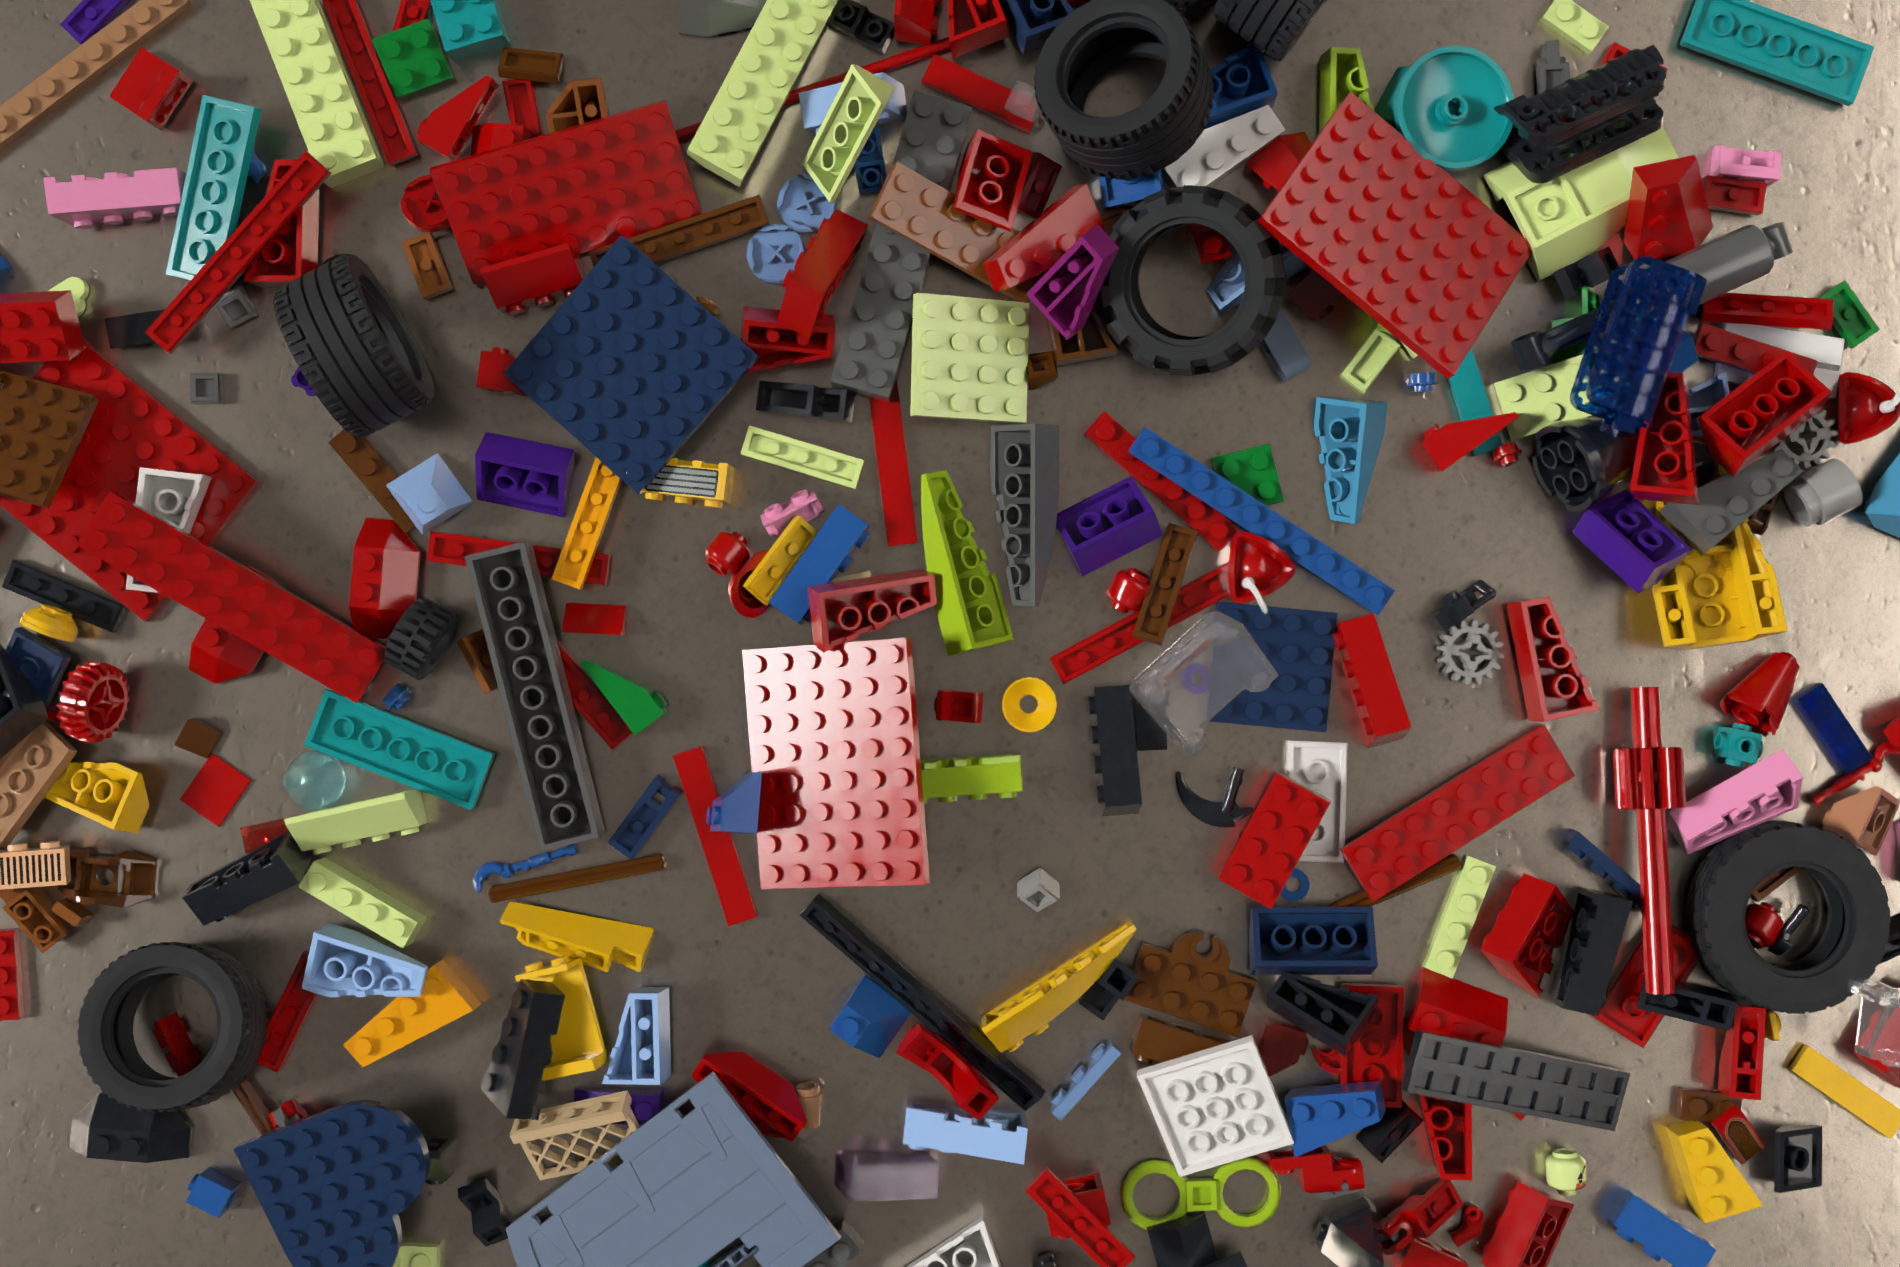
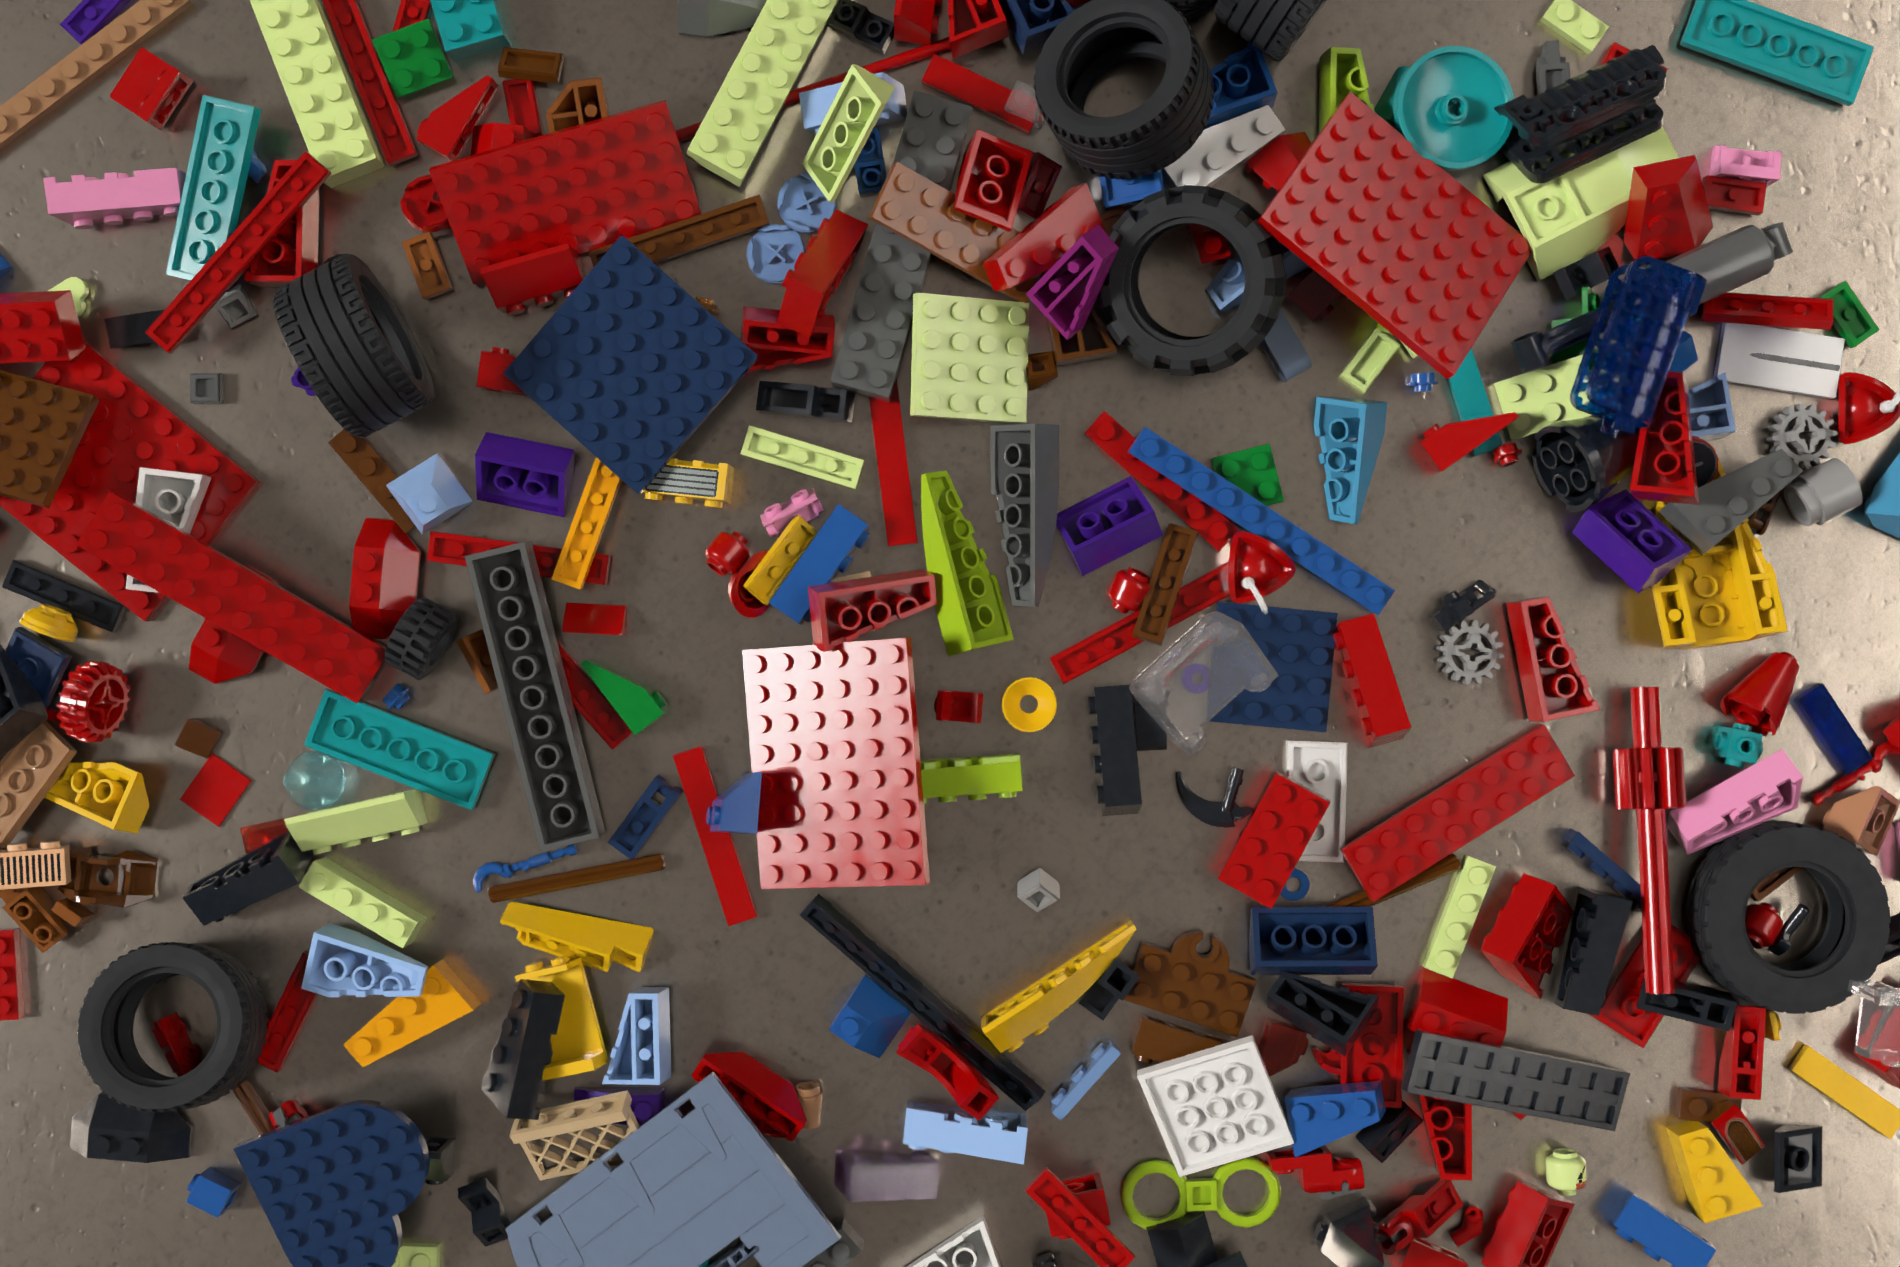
red plate [1693,323,1818,375] -> none
red slope [1698,351,1832,477] -> none

